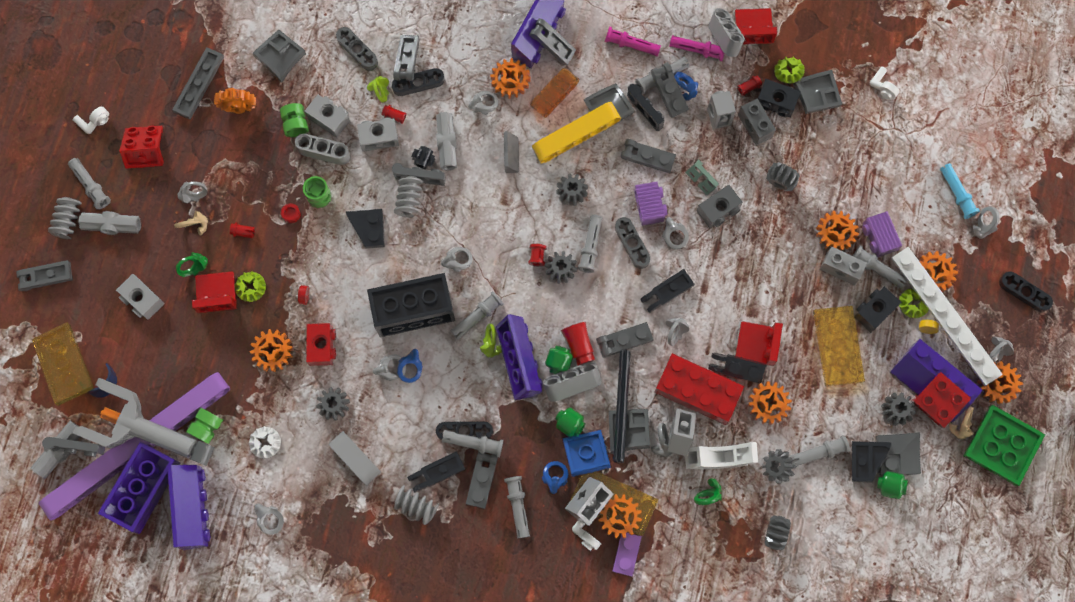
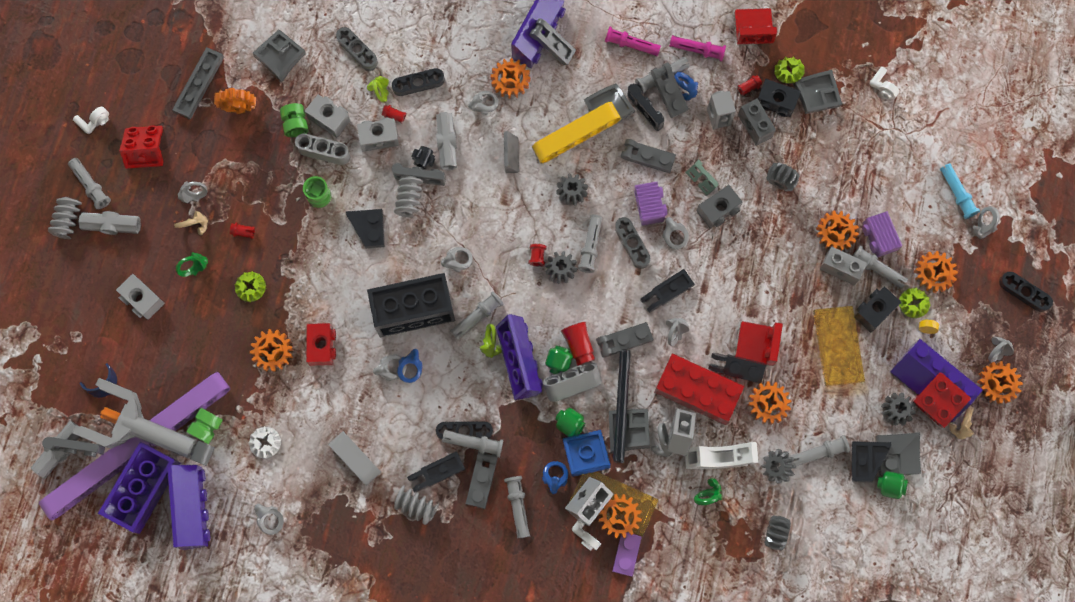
dark grey plate [16,260,73,291] -> none
clear yellow tile [32,322,94,406] -> none
red bracket [192,271,237,313] -> none
red tile [281,203,301,223] -> none
red tile [298,285,309,305] -> none
dark grey gear [316,387,350,421] -> none
plate [393,35,420,81] -> none
clear orange beam [530,67,580,118] -> none
light grey beam [708,8,745,57] -> none
white plate [892,247,1003,386] -> none
green plate [963,405,1046,486] -> none

